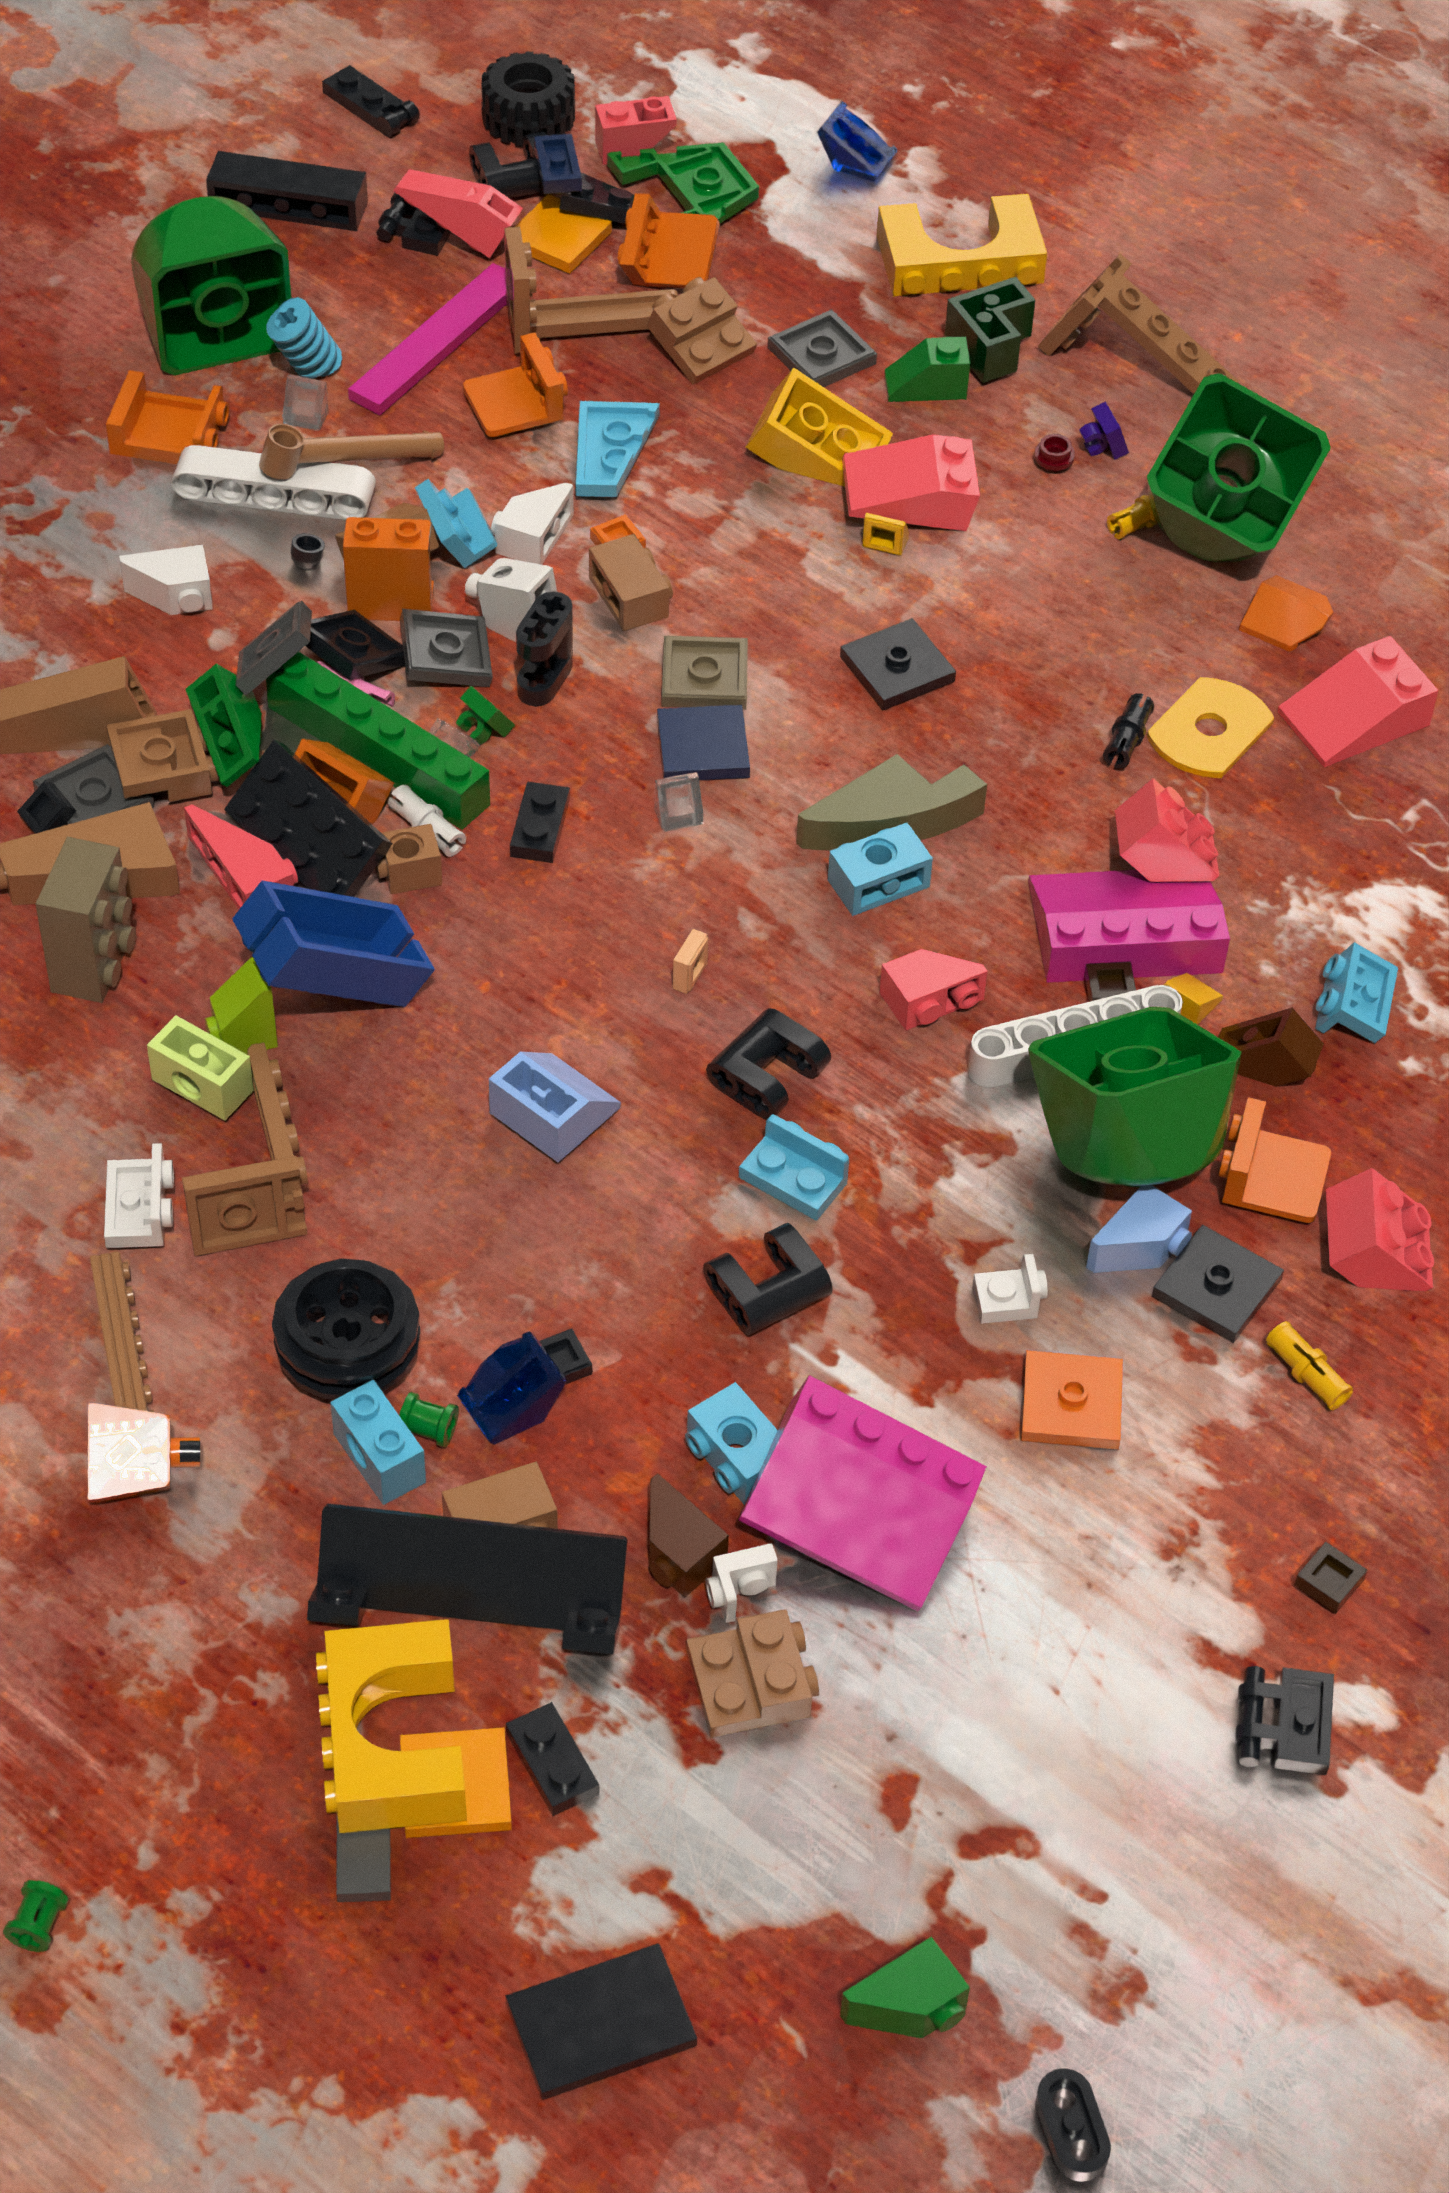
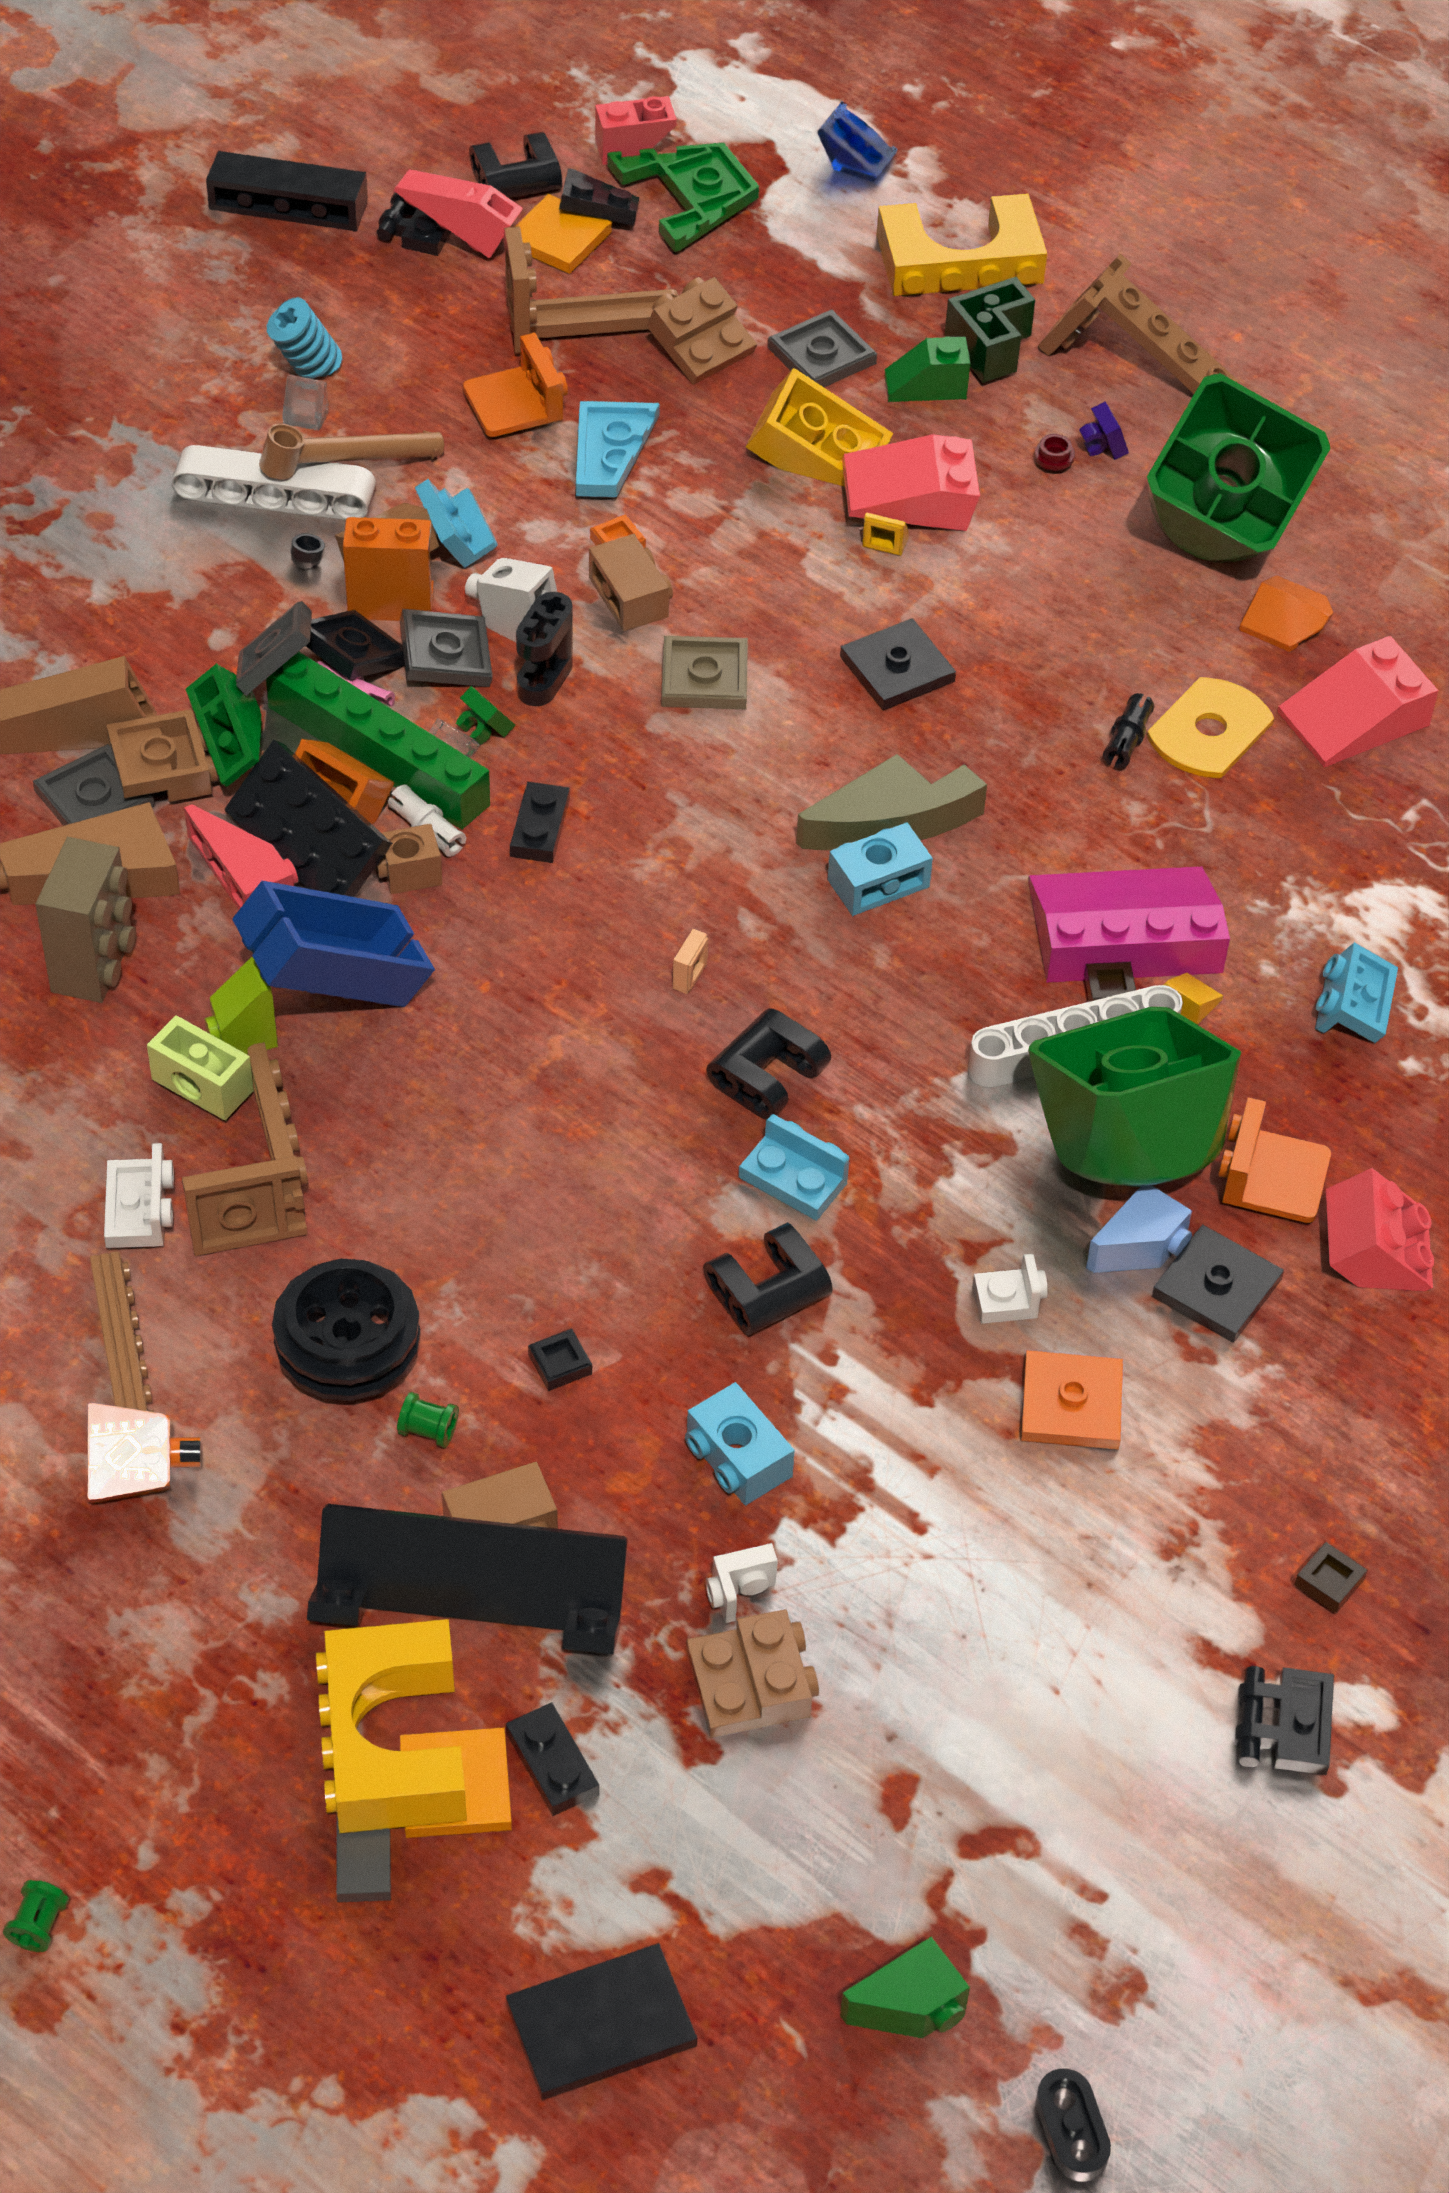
black tile [17,779,76,834] -> none
orange panel [106,370,229,464] -> none
white slope [119,545,213,615] -> none
green piece [131,196,292,376] -> none
black plate [322,65,420,137] -> none
medium azure brick [330,1380,426,1505] -> none
dark pink tile [348,263,506,415] -> none
clear blue slope [457,1331,567,1445] -> none
black tyre [481,52,575,147] -> none
light blue slope [488,1052,621,1162] -> none
white slope [491,483,574,565] -> none
dark blue plate [534,134,582,194] -> none
orange bracket [618,193,720,288] -> none
reddish brown slope [649,1473,729,1598] -> none
clear slope [654,772,704,832] -> none
dark blue tile [657,705,750,782] -> none
dark pink slope [739,1375,987,1612] -> none
coral slope [879,949,988,1031] -> none
yellow pin [1107,495,1158,539] -> none
coral slope [1115,778,1219,882] -> none
reddish brown slope [1218,1007,1324,1087] -> none
yellow pin [1266,1321,1353,1410] -> none

